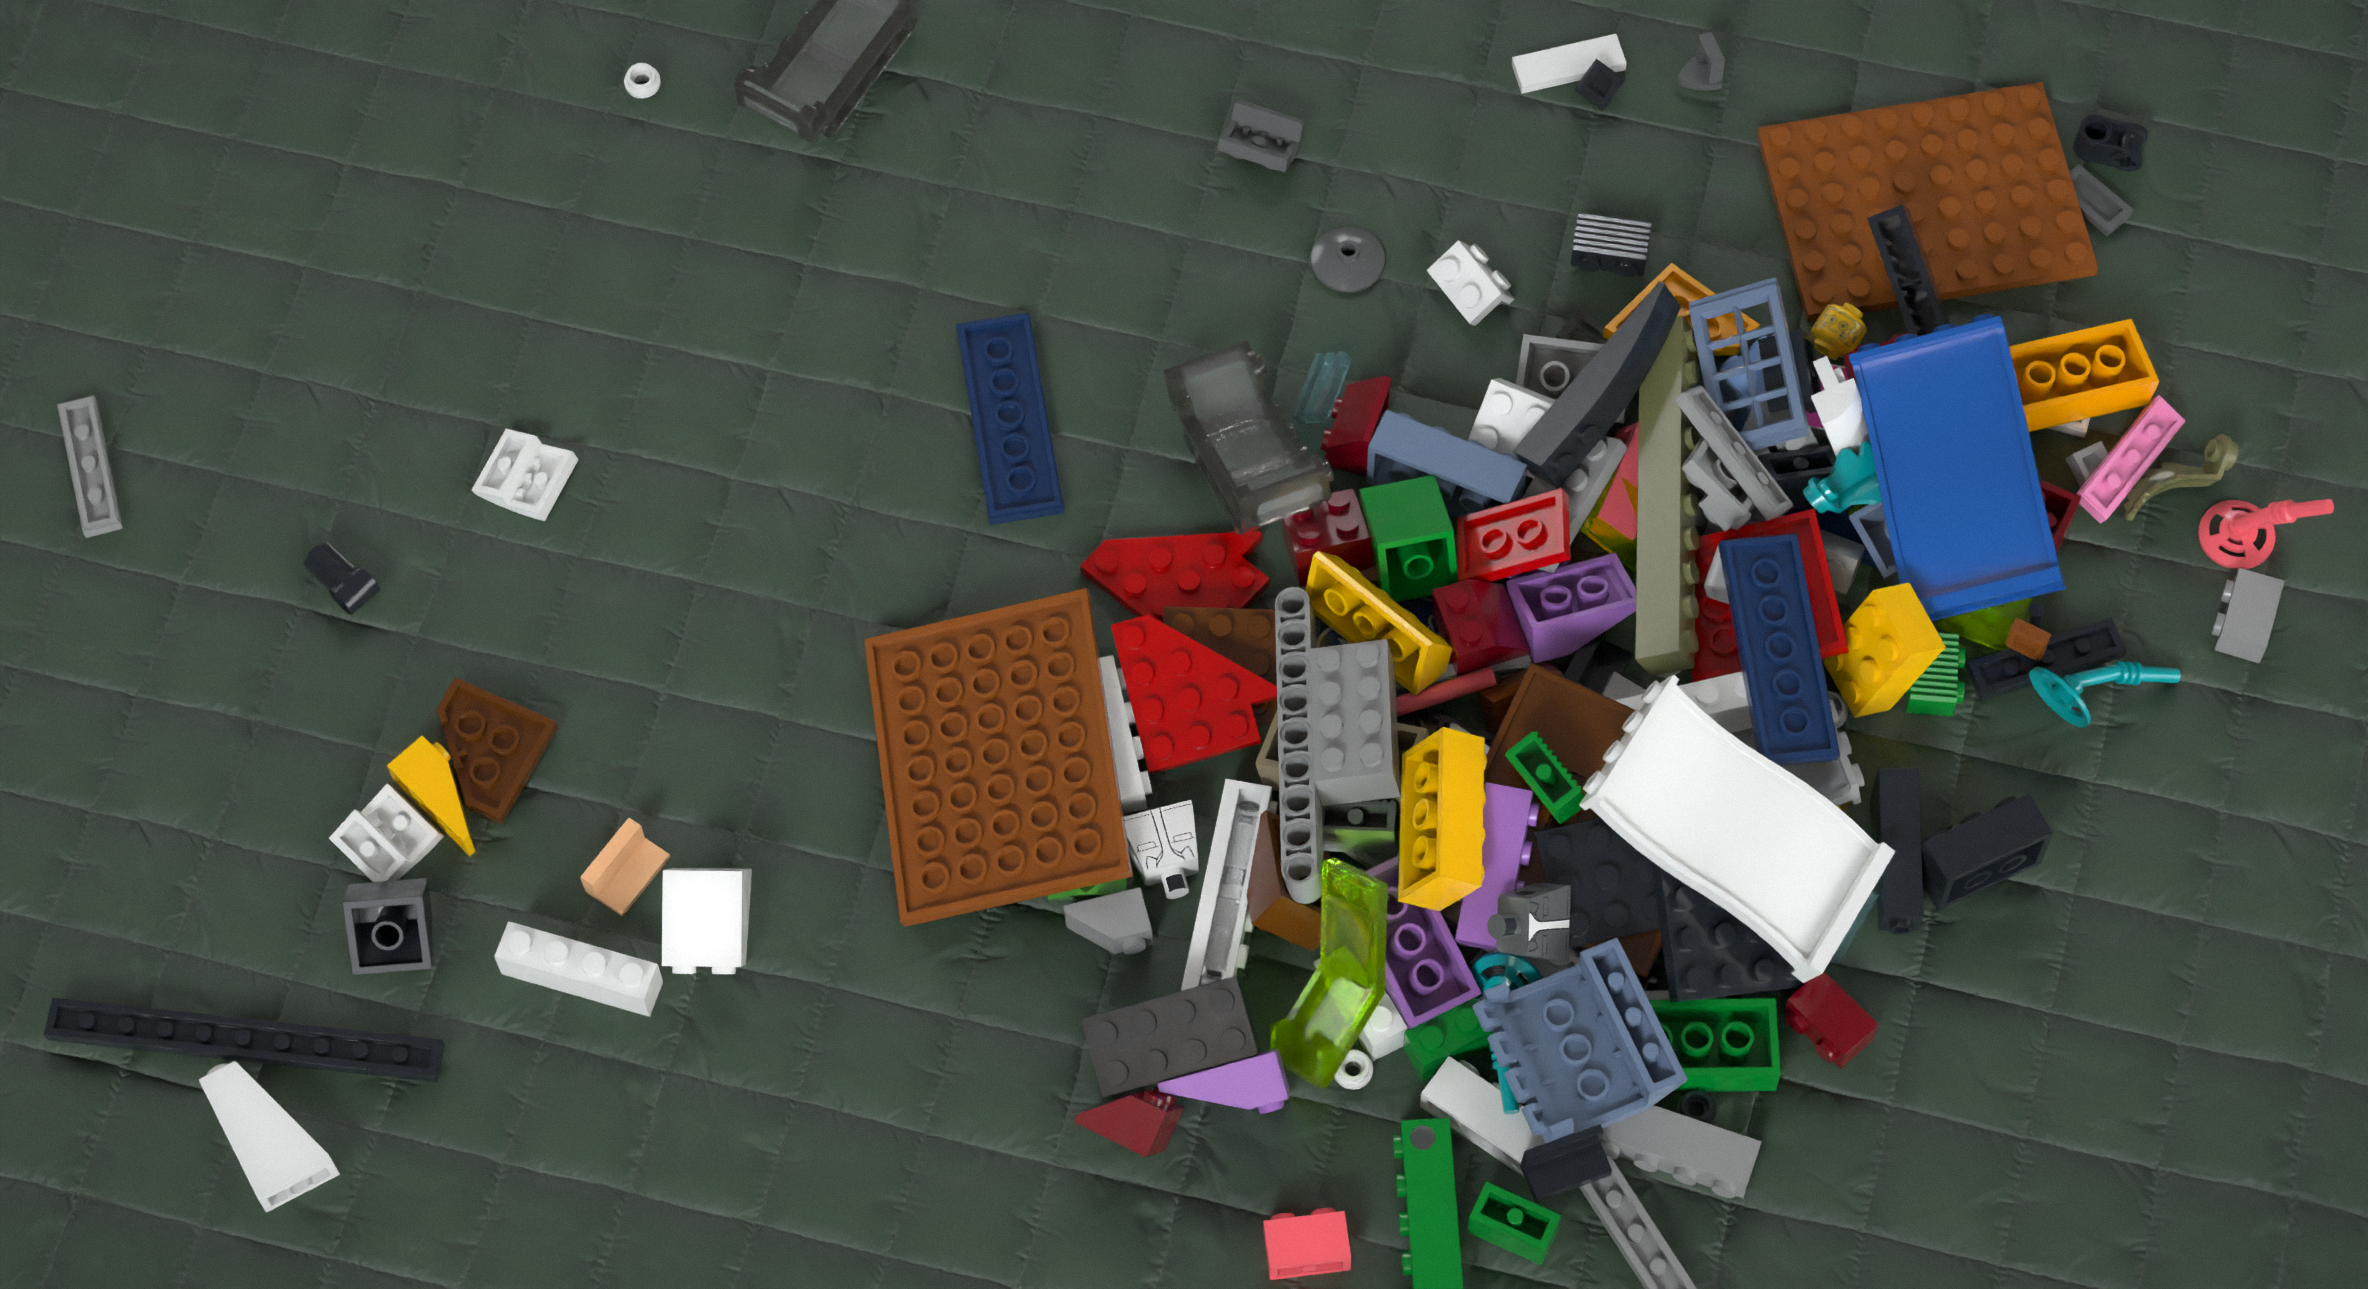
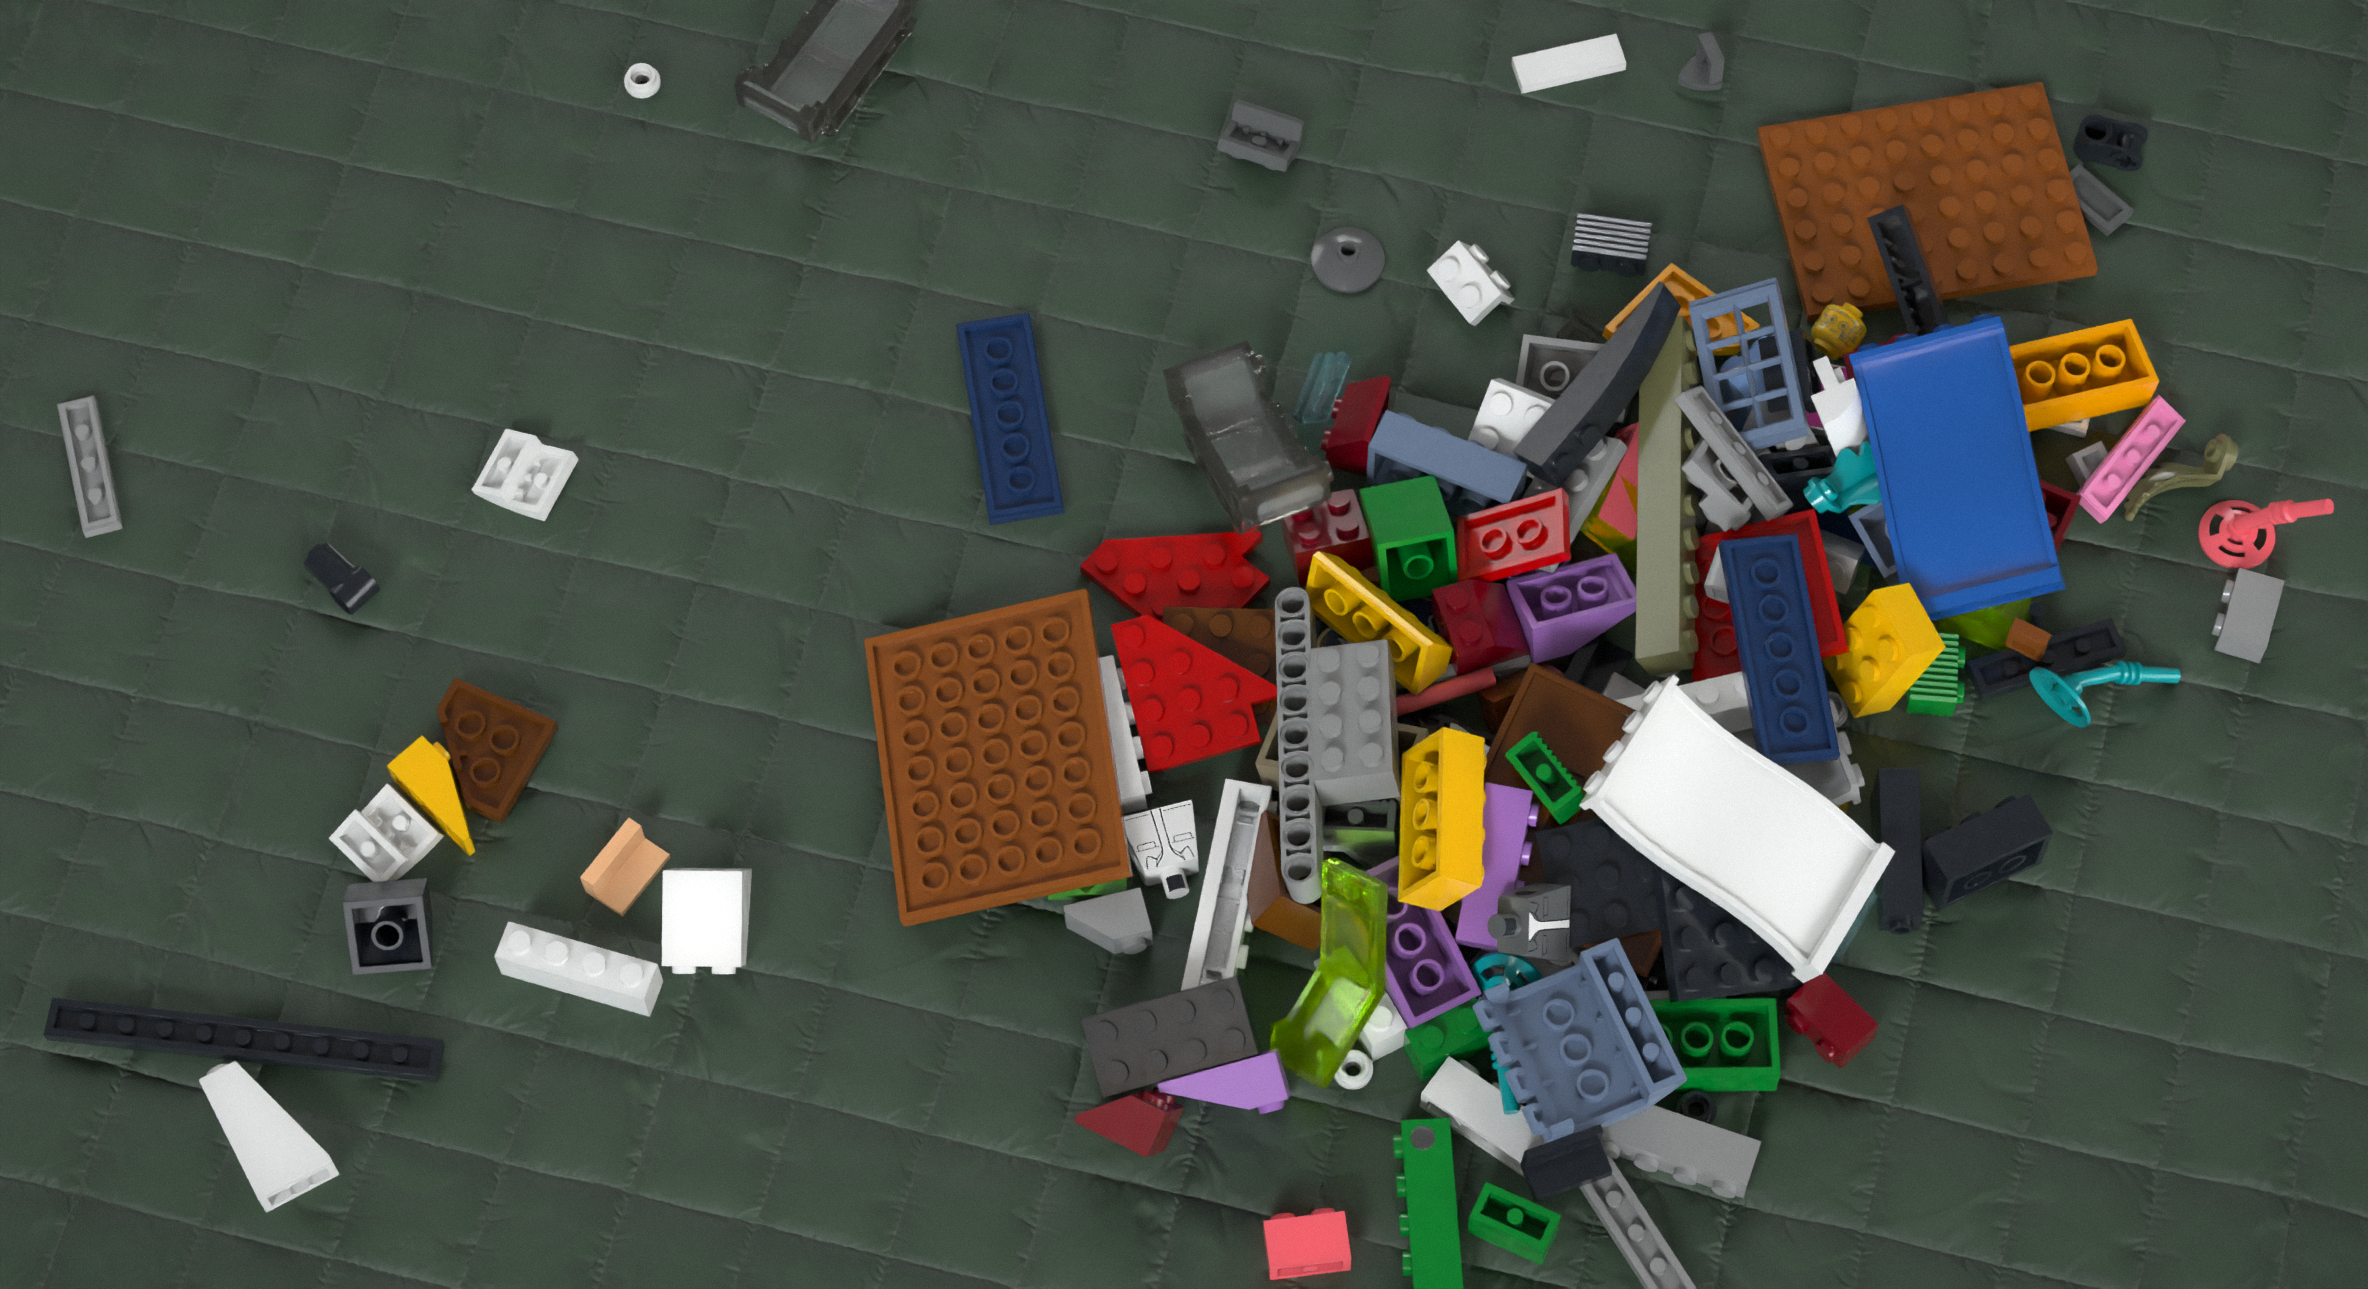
black tile [1574,58,1625,111] -> none

